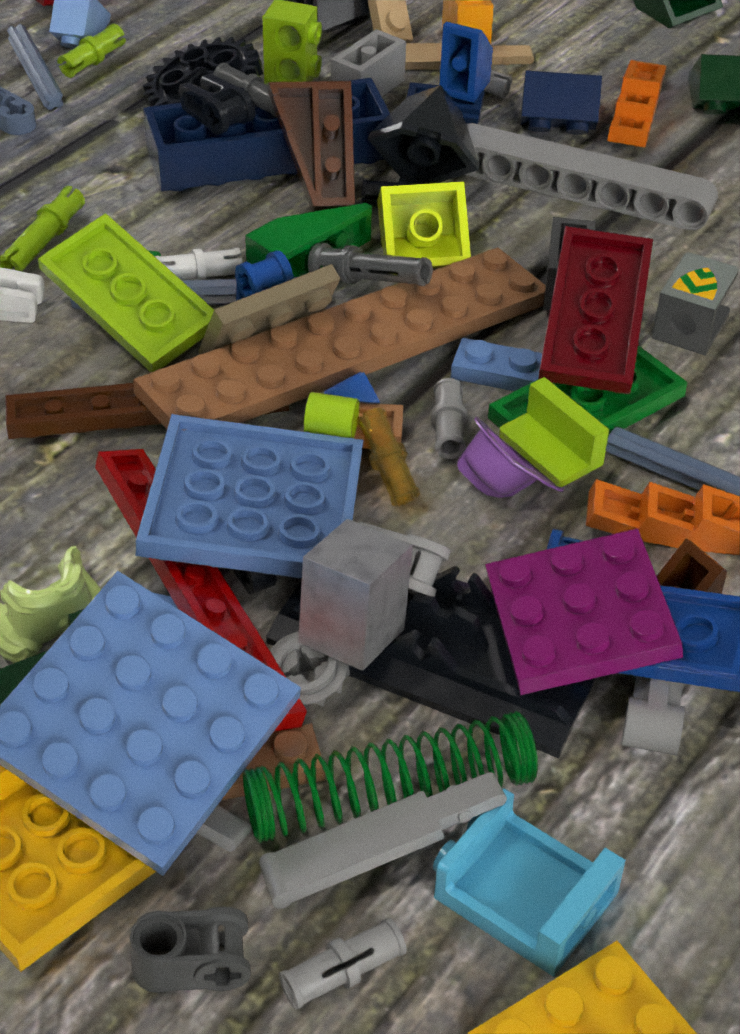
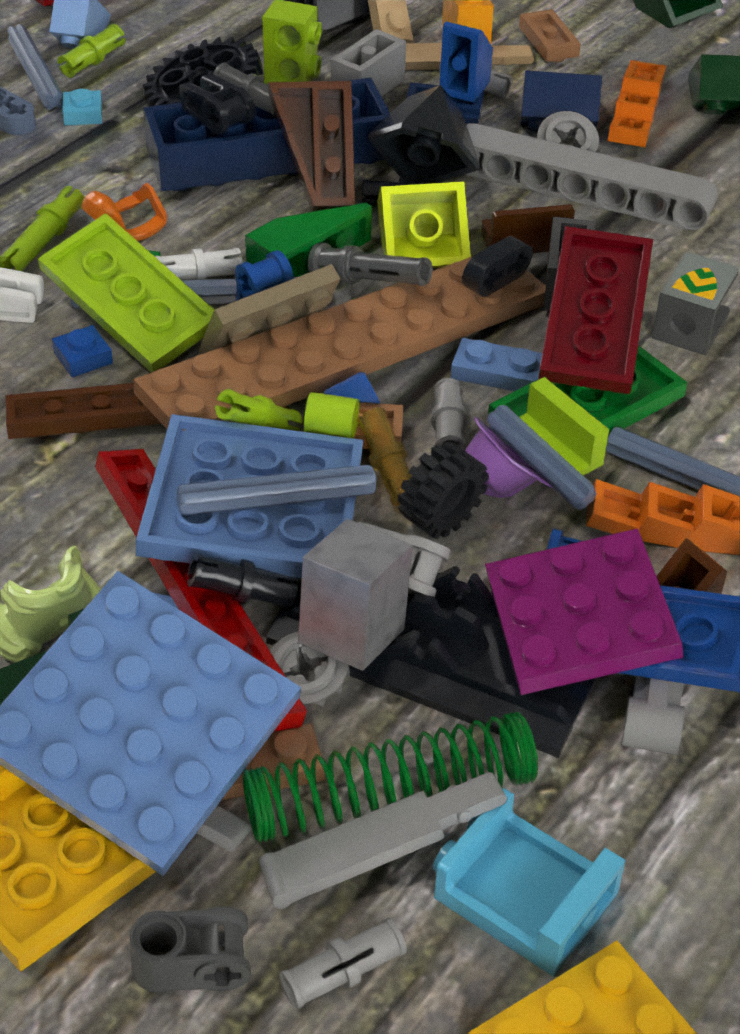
none -> blue plate [52,325,113,377]
none -> medium azure plate [63,89,102,126]
none -> orange piece [81,183,167,241]
none -> sand blue axle [177,465,377,515]
none -> black pin [187,553,298,608]
none -> lime pin [215,389,303,431]
none -> black tyre [398,442,489,539]
none -> black beam [462,236,533,297]
none -> reddish brown panel [481,204,575,253]
none -> sand blue axle [487,405,597,510]
none -> medium nougat plate [519,9,581,62]
none -> light grey gear [536,111,599,152]

